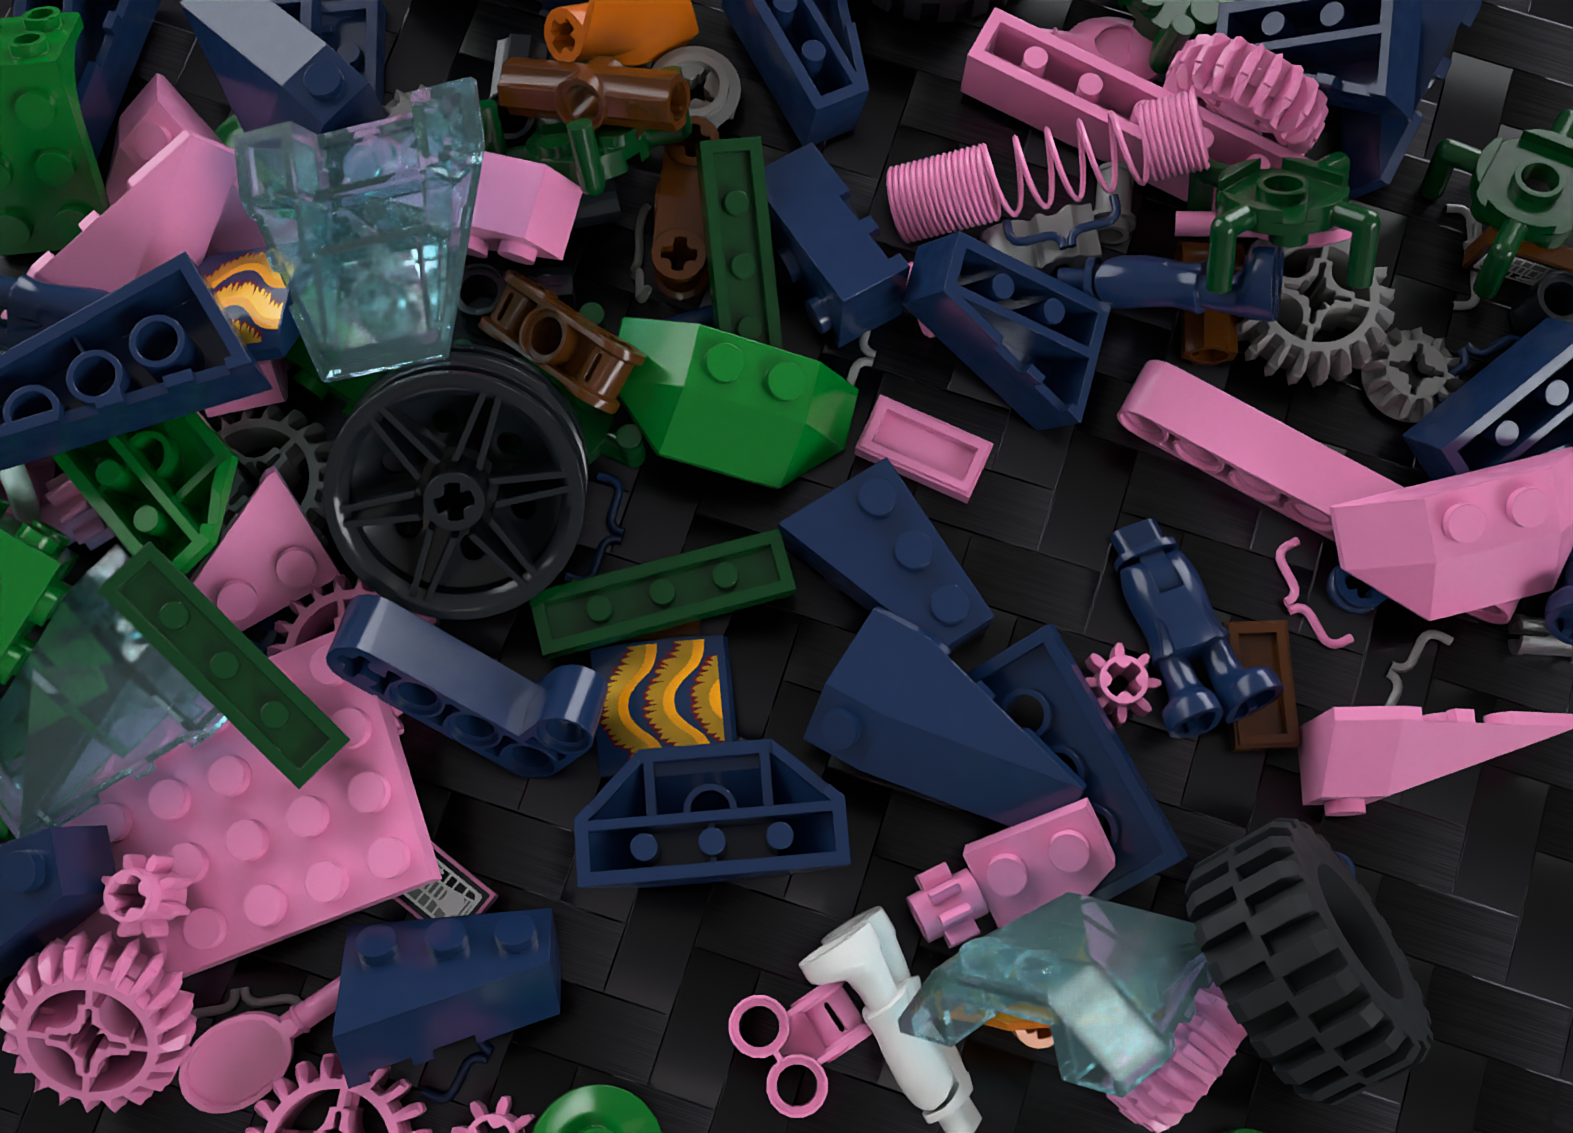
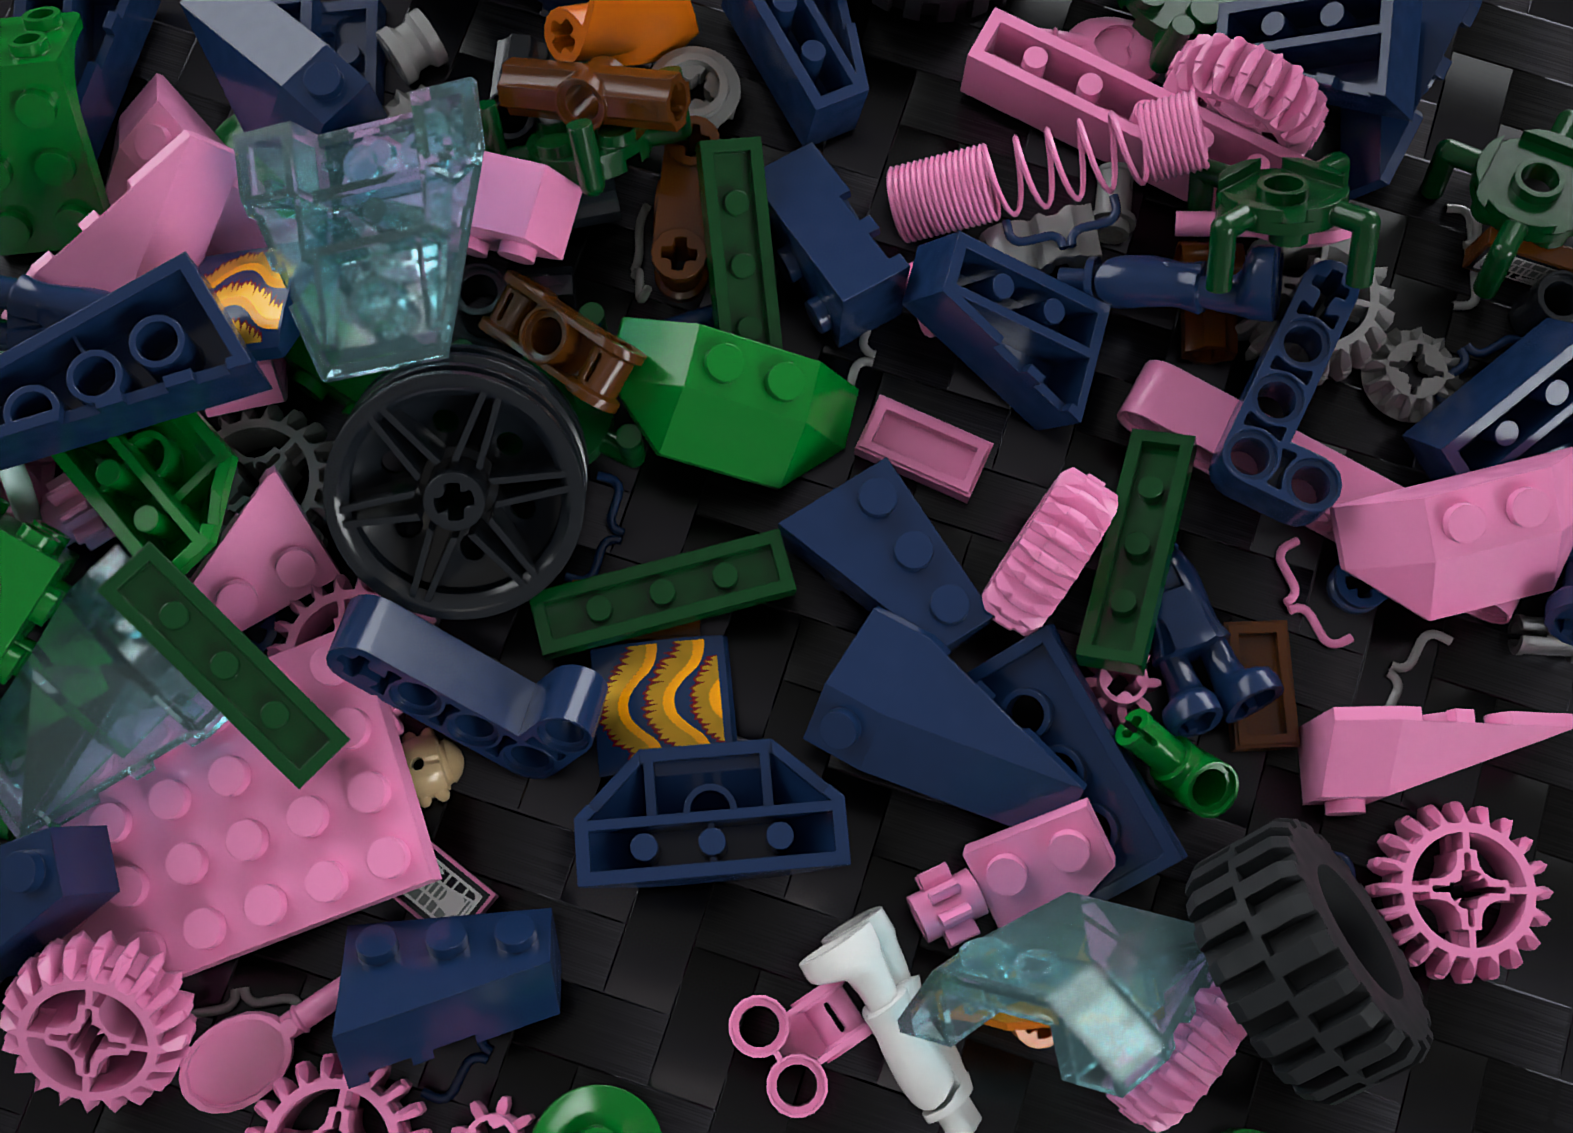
bright pink gear [99,854,192,938] -> none
none -> light grey wheel [376,8,449,86]
none -> tan animal [402,727,465,808]
none -> bright pink gear [981,467,1118,637]
none -> dark green plate [1076,428,1197,676]
none -> green pin [1115,708,1239,818]
none -> dark blue beam [1208,260,1360,527]
none -> bright pink gear [1365,801,1554,984]

